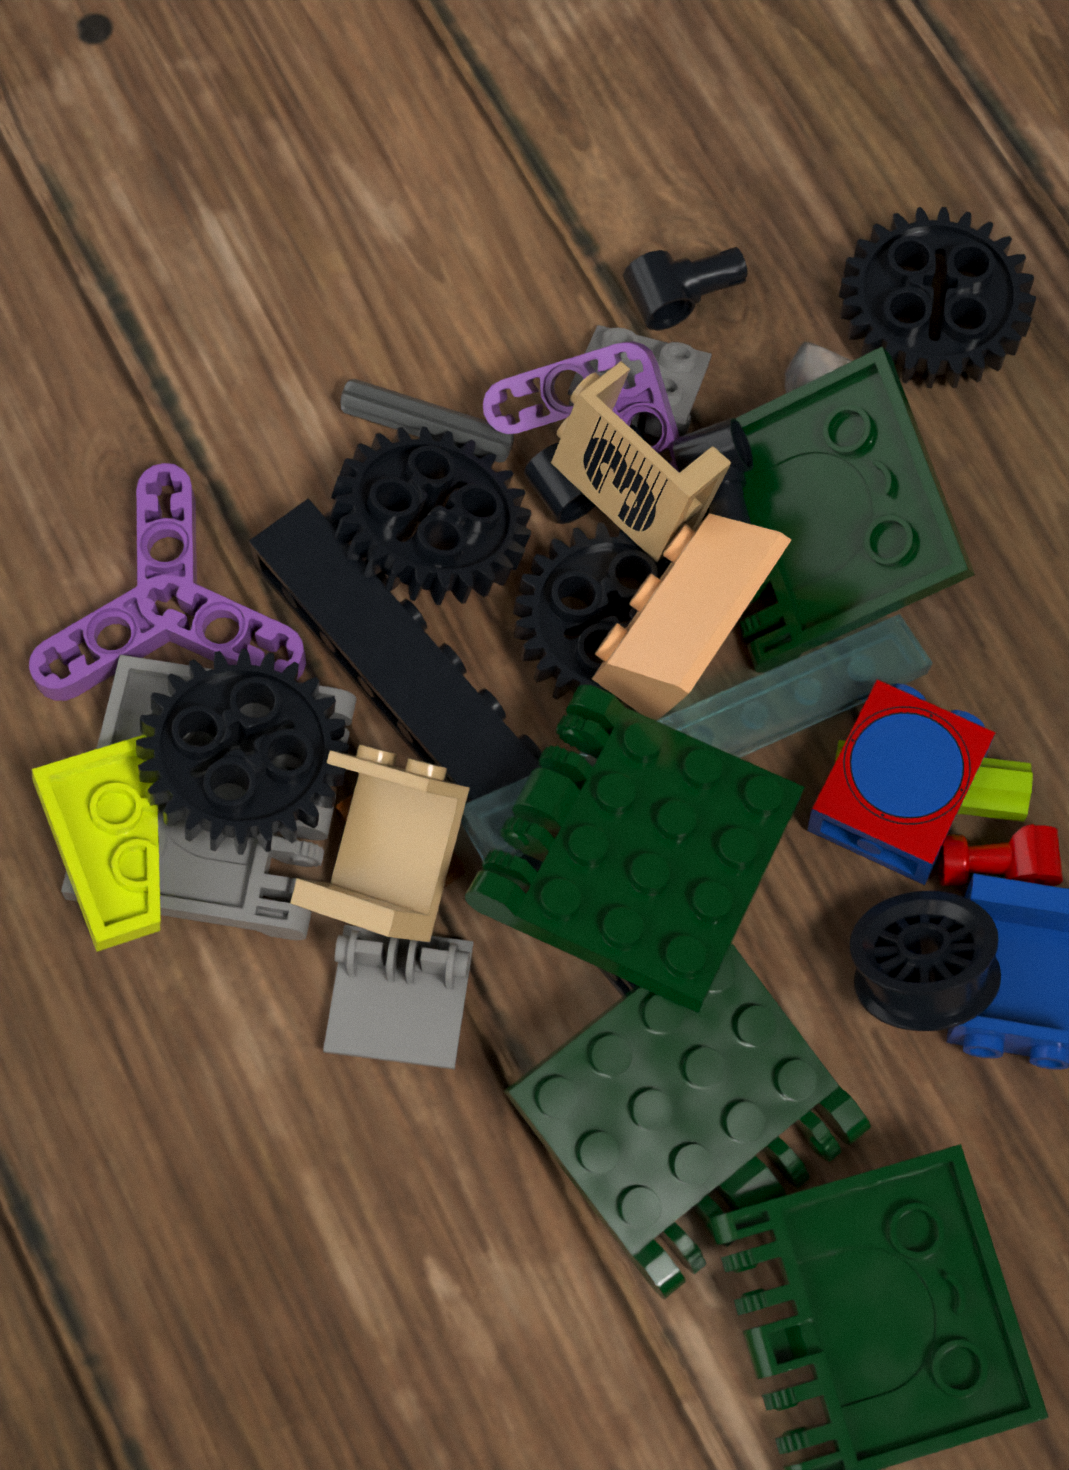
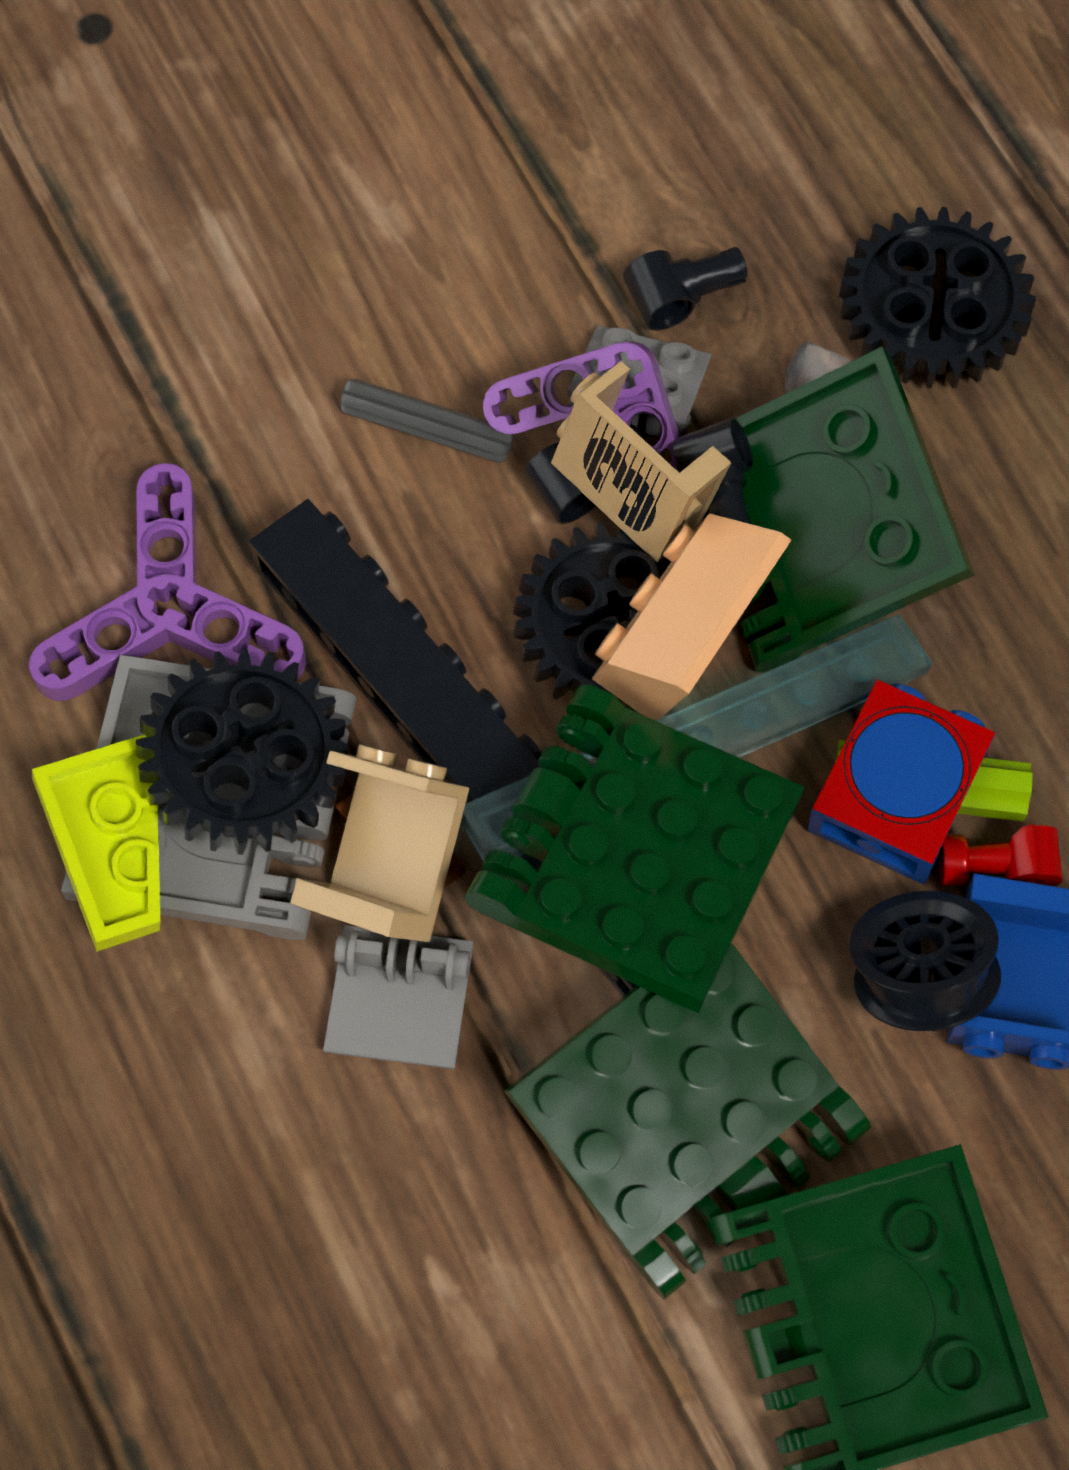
black gear [330,427,532,605] -> none

